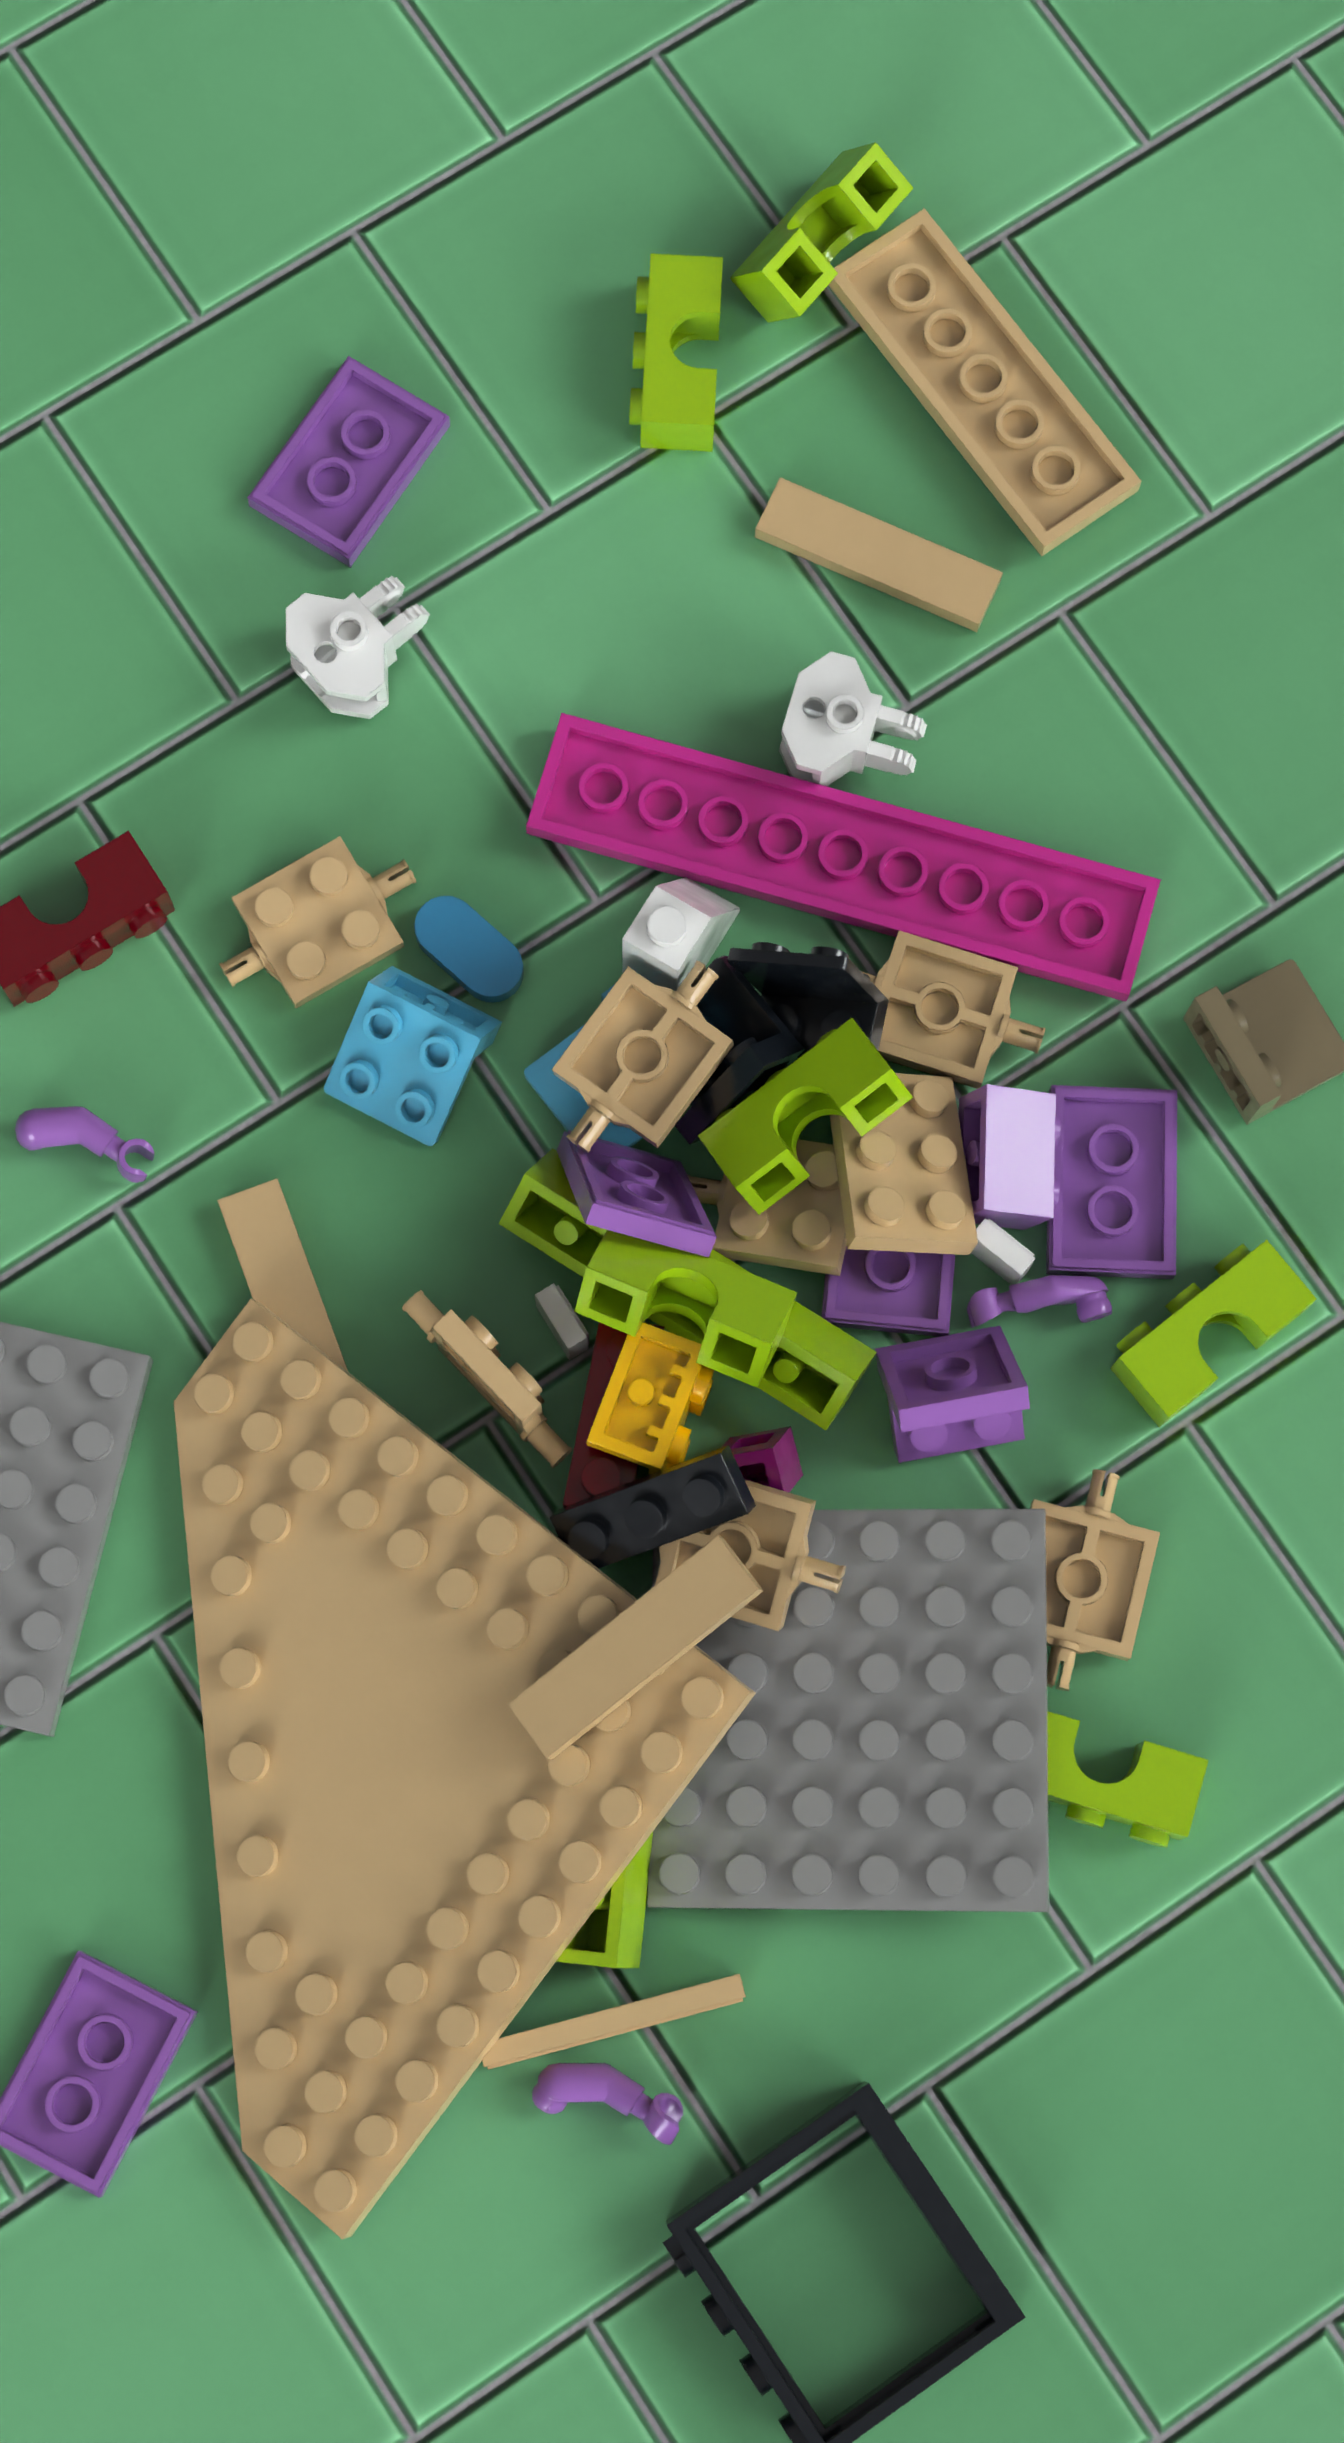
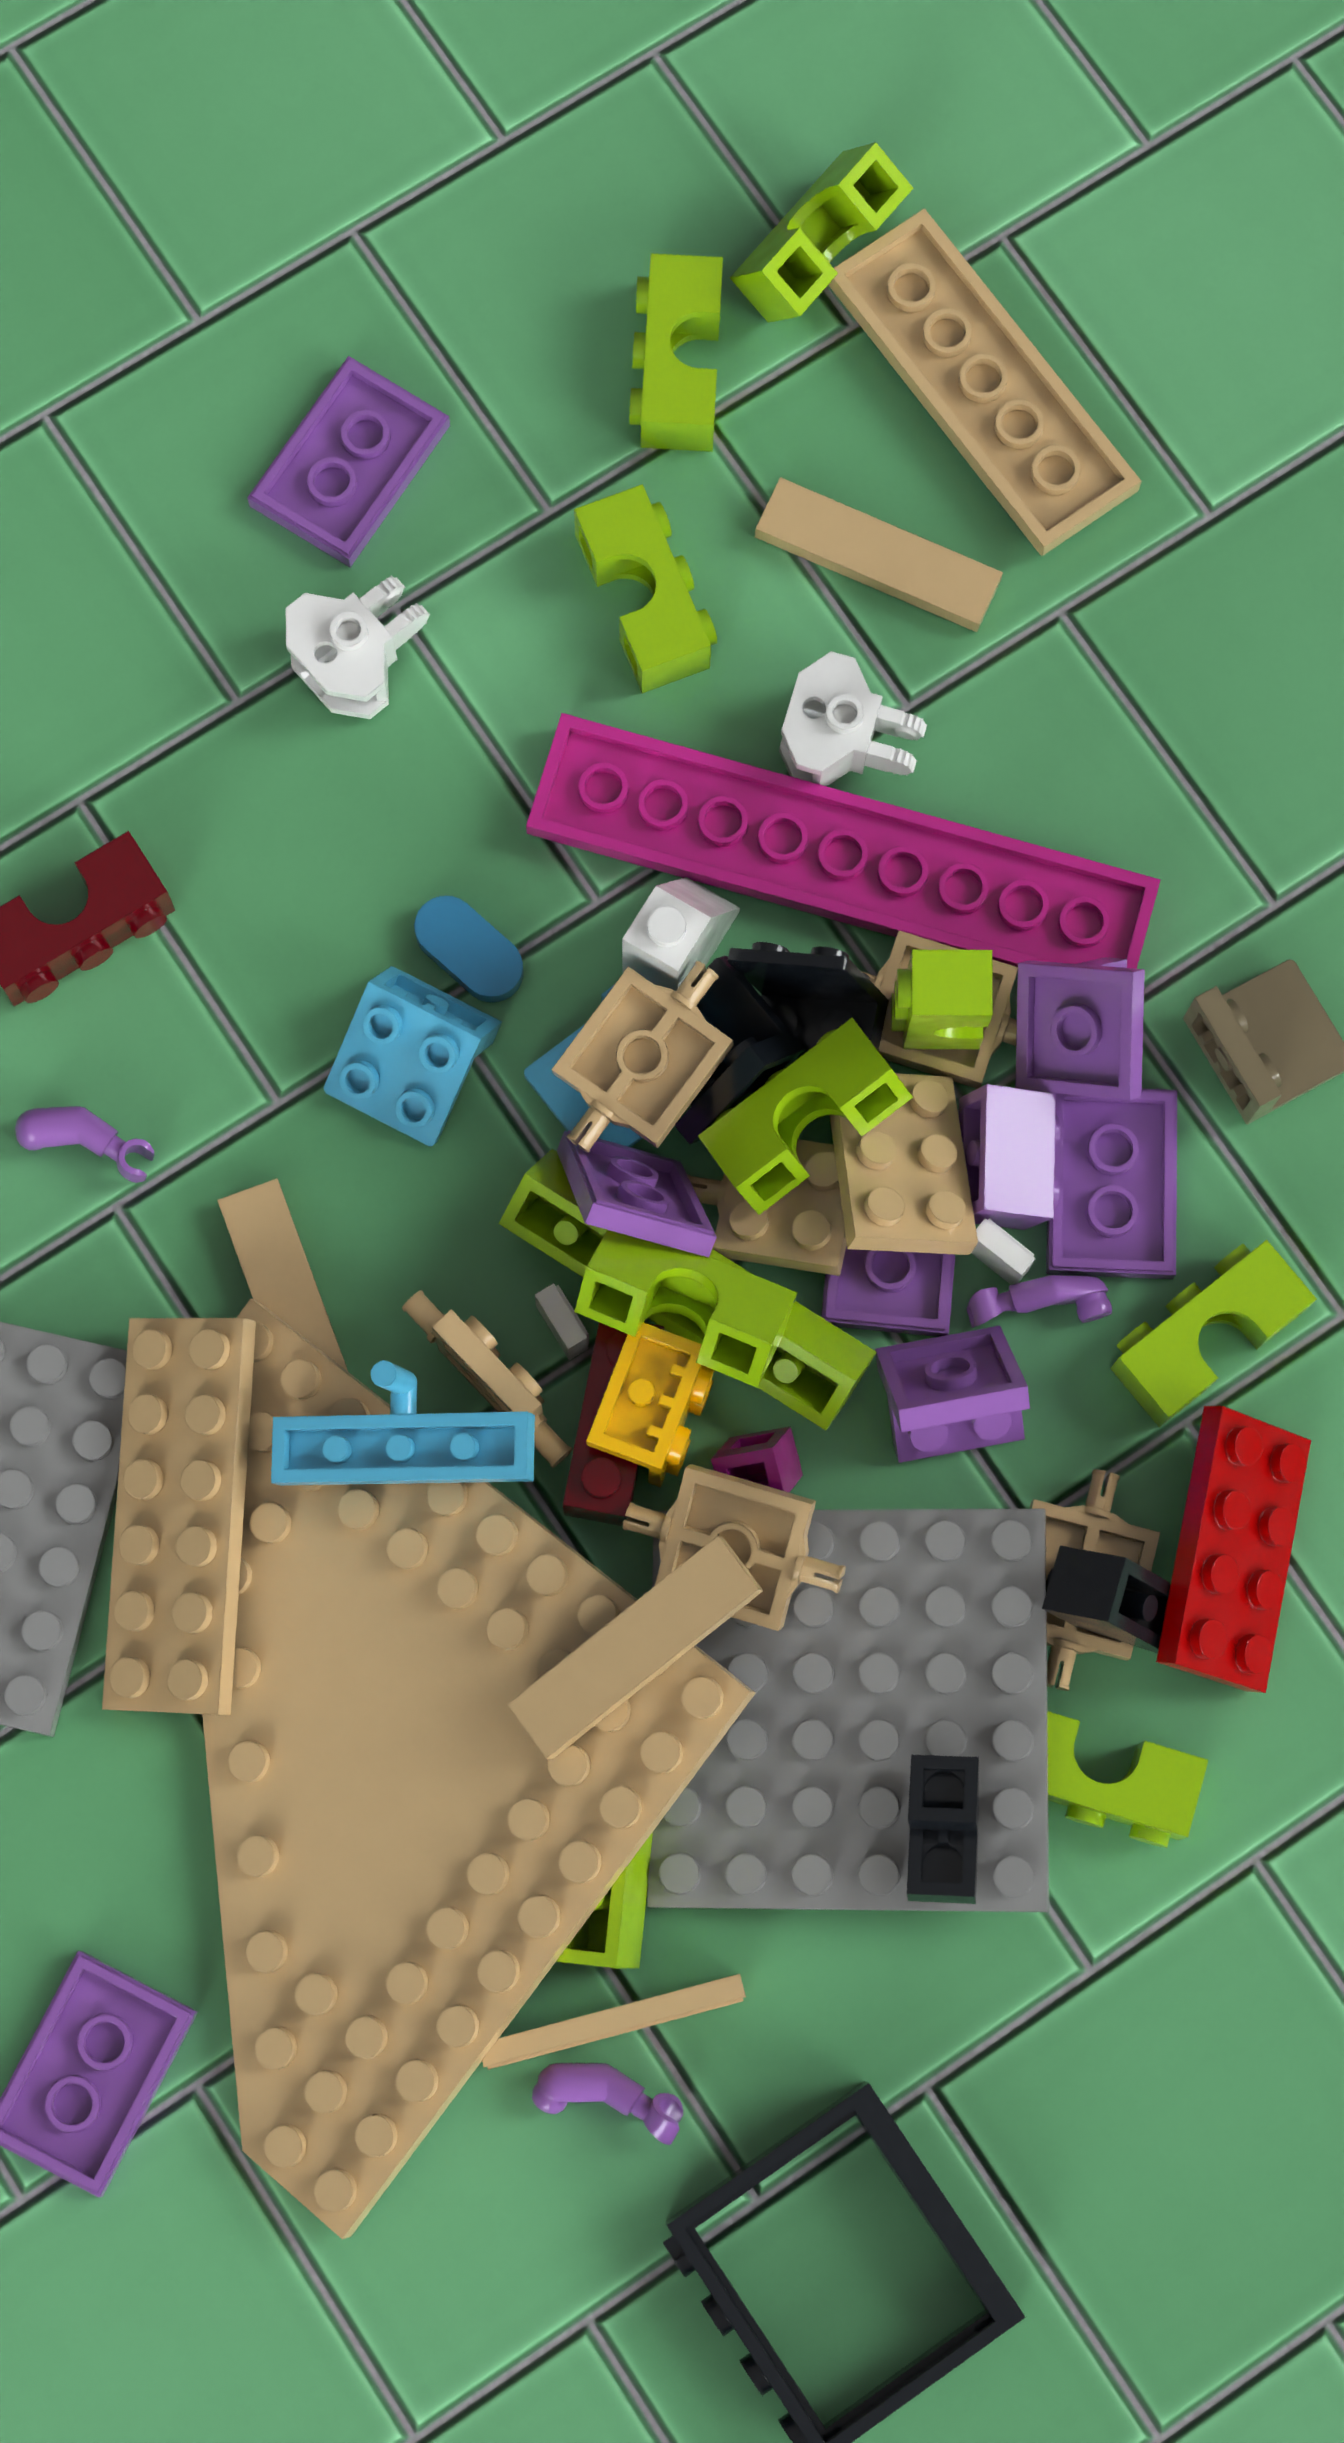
tan plate [219,836,417,1008] -> none
black plate [550,1445,756,1569] -> none
none -> tan plate [102,1318,256,1715]
none -> medium azure plate [271,1360,535,1486]
none -> lime arch [574,484,717,693]
none -> lime arch [891,949,993,1049]
none -> black slope [907,1755,979,1904]
none -> medium lavender bracket [1015,957,1145,1101]
none -> black slope [1042,1546,1171,1653]
none -> red plate [1156,1406,1311,1693]

